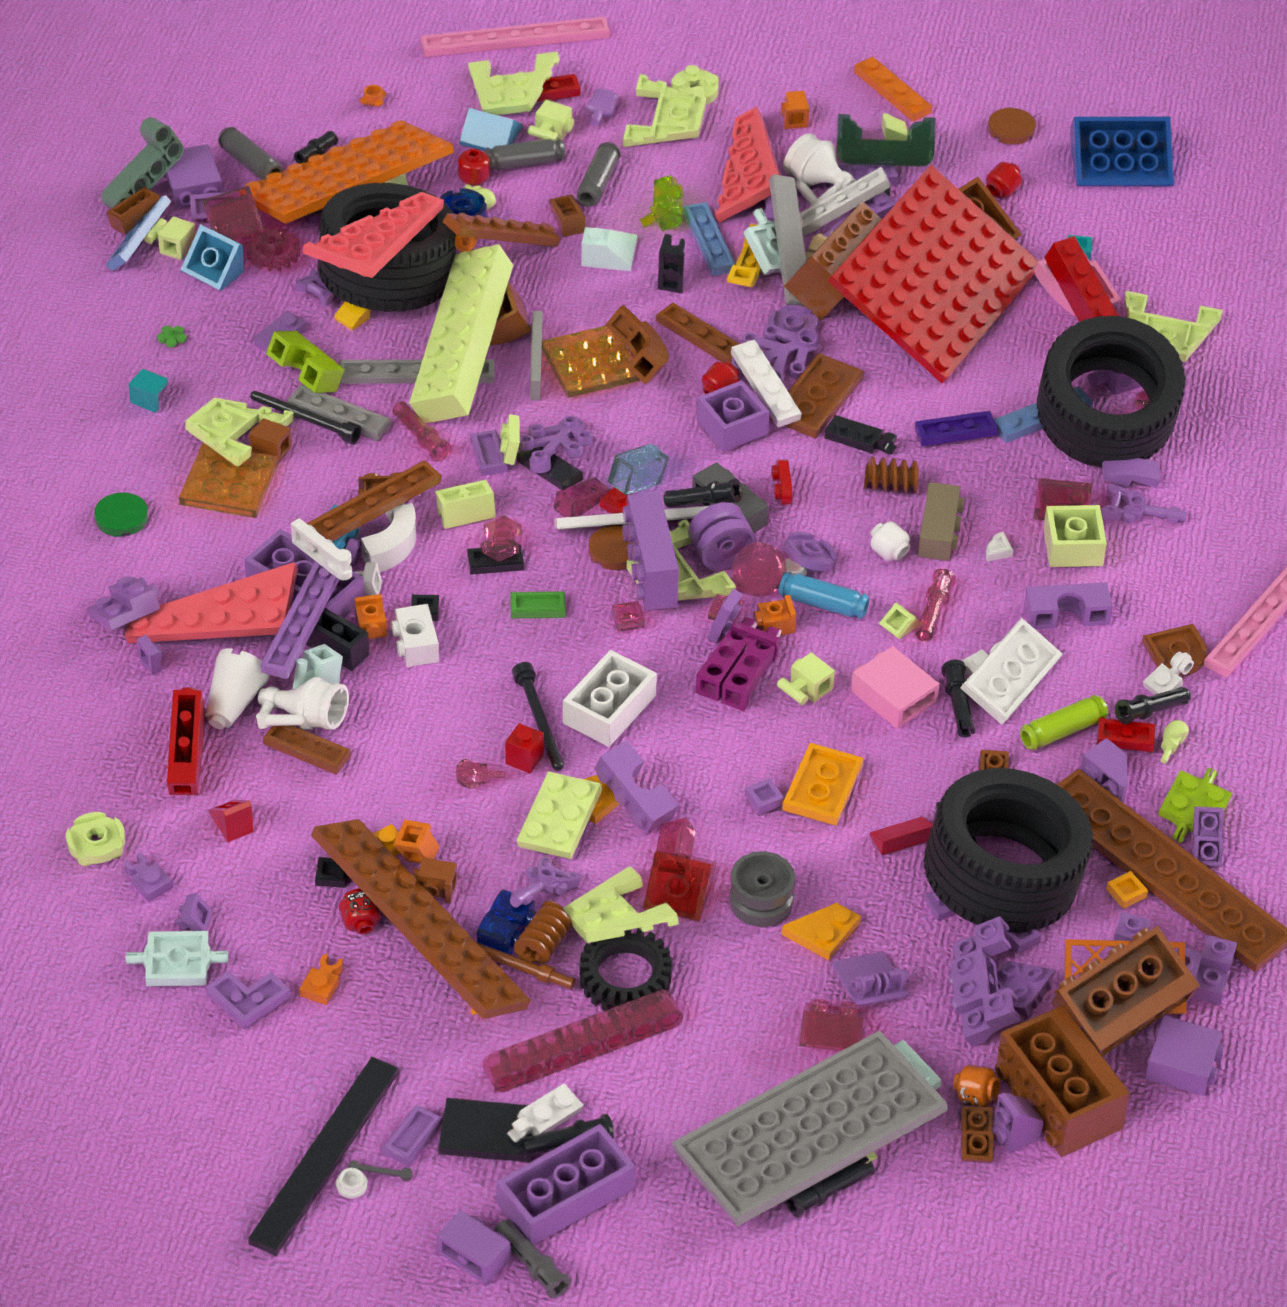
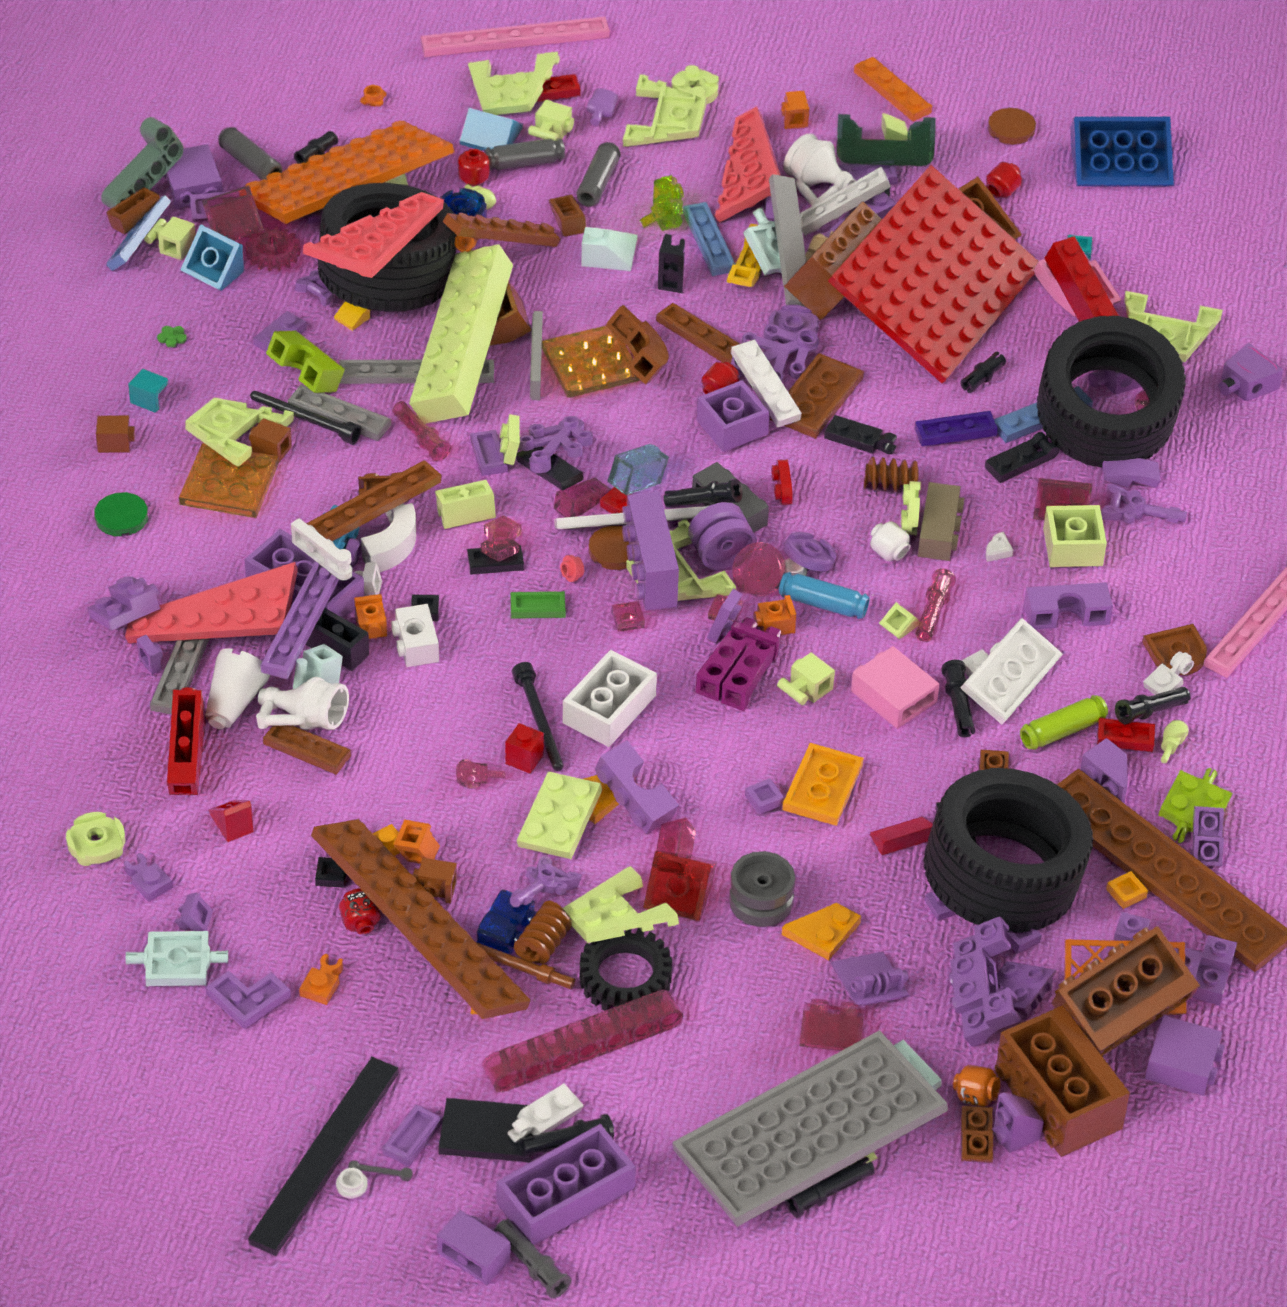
none -> dark orange brick [96,415,135,453]
none -> light grey tile [150,638,210,714]
none -> coral plate [560,555,584,582]
none -> yellowish green plate [901,481,921,535]
none -> black pin [960,351,1006,393]
none -> black plate [984,432,1060,483]
none -> medium lavender torso [1218,343,1283,401]

